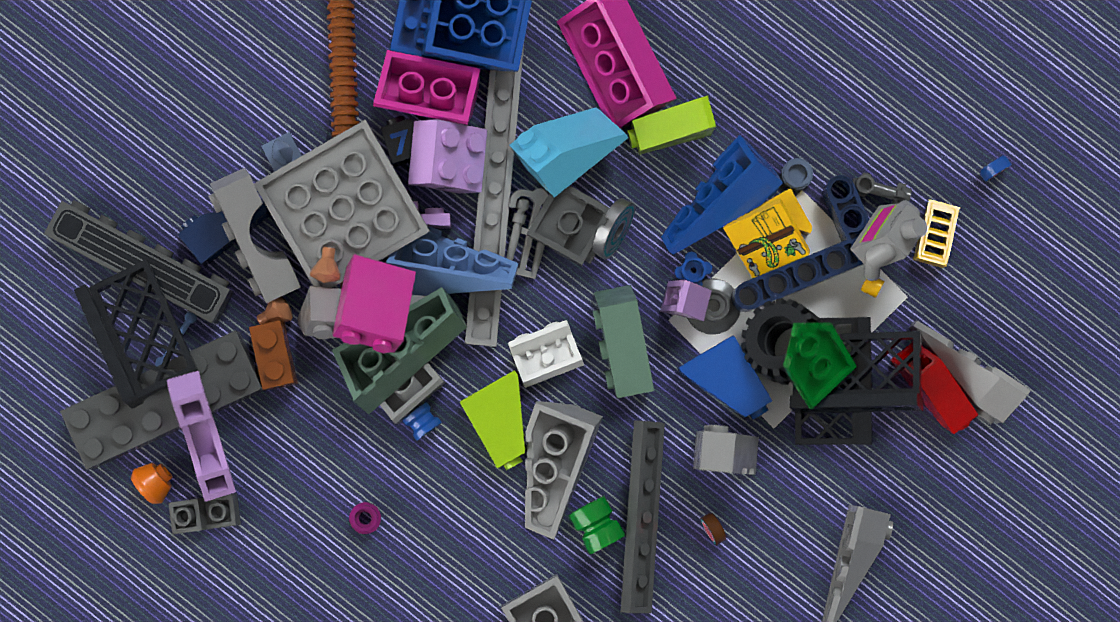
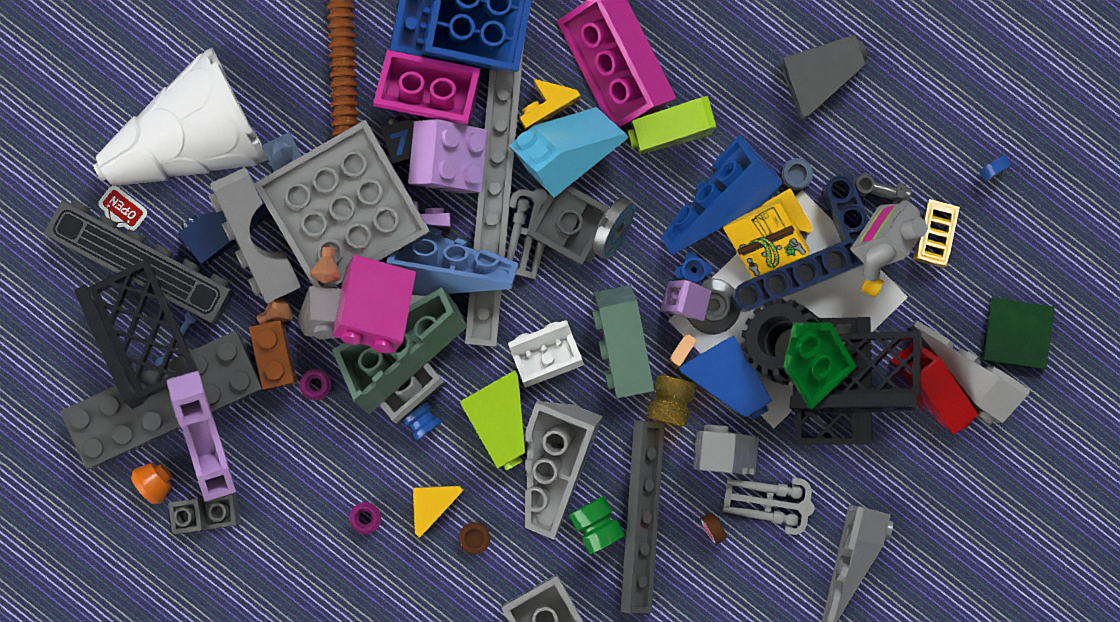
none -> white cone [93,48,268,186]
none -> sticker [99,186,147,231]
none -> magenta plate [300,369,332,400]
none -> yellow slope [413,486,464,538]
none -> reddish brown tile [458,522,490,554]
none -> yellow slope [520,79,580,131]
none -> clear yellow wheel [646,374,697,427]
none -> light nougat tile [669,334,697,367]
none -> light grey piece [723,478,815,535]
none -> dark grey slope [780,34,868,122]
none -> dark green tile [982,298,1055,369]

